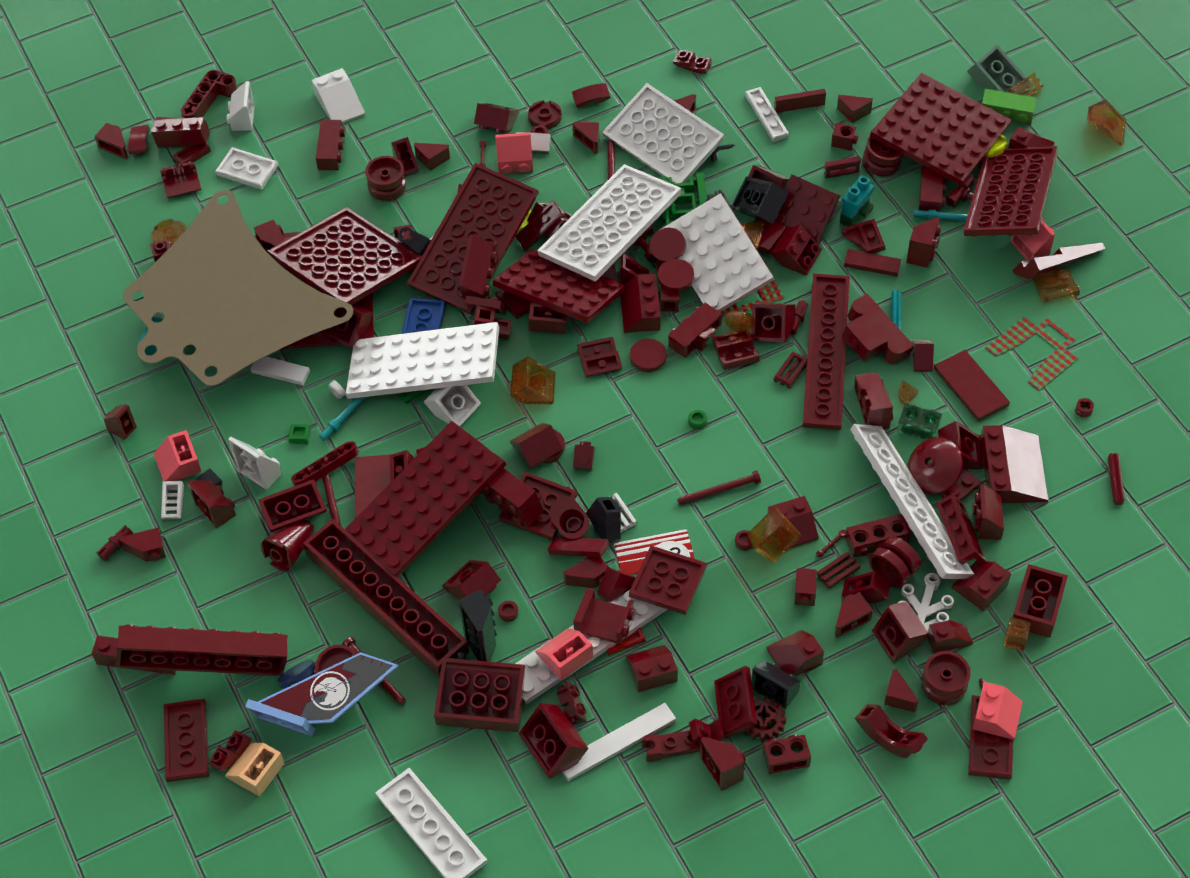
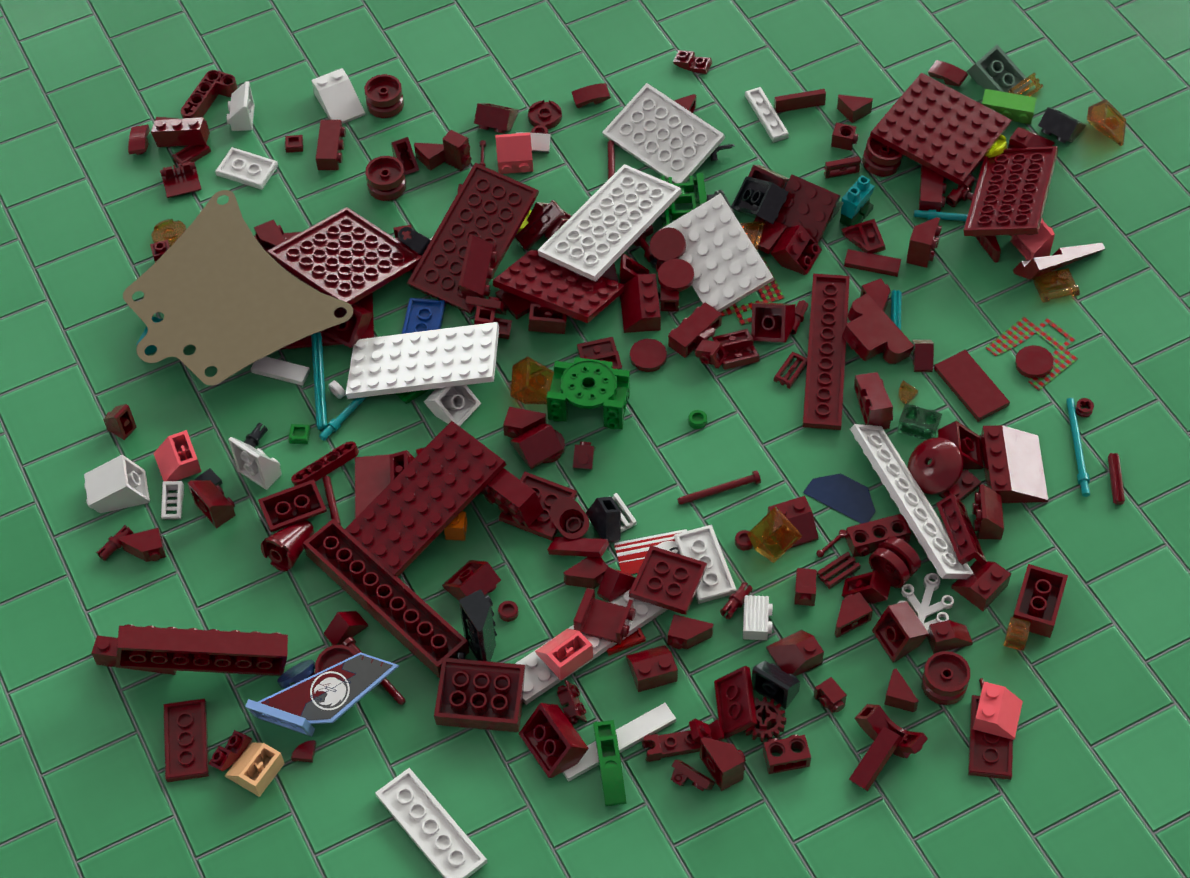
dark red slope [94,123,128,159] -> none
dark red slope [572,122,599,154] -> none
clear orange brick [725,311,753,331] -> none
none -> white slope [84,455,150,513]
none -> black axle [244,423,268,447]
none -> dark red tile [285,135,303,153]
none -> dark red tile [291,740,316,763]
none -> teal axle [311,332,327,430]
none -> dark red slope [324,611,368,645]
none -> dark red wheel [364,74,404,118]
none -> dark red brick [443,130,472,171]
none -> orange brick [444,511,468,541]
none -> dark red slope [503,407,547,438]
none -> green piece [546,357,630,430]
none -> green slope [593,720,627,807]
none -> dark red slope [667,614,714,649]
none -> dark red hinge [671,760,716,791]
none -> white tile [674,525,737,604]
none -> dark red brick [695,340,727,369]
none -> dark red pin [720,582,753,619]
none -> white brick [743,595,773,640]
none -> dark blue sticker [803,473,876,524]
none -> dark red brick [814,677,847,713]
none -> dark red tile [849,726,903,791]
none -> dark red slope [860,278,891,312]
none -> dark red slope [928,60,968,87]
none -> dark red slope [976,235,1001,263]
none -> dark red tile [1015,345,1054,379]
none -> black slope [1038,107,1086,144]
none -> teal bar [1066,398,1090,497]

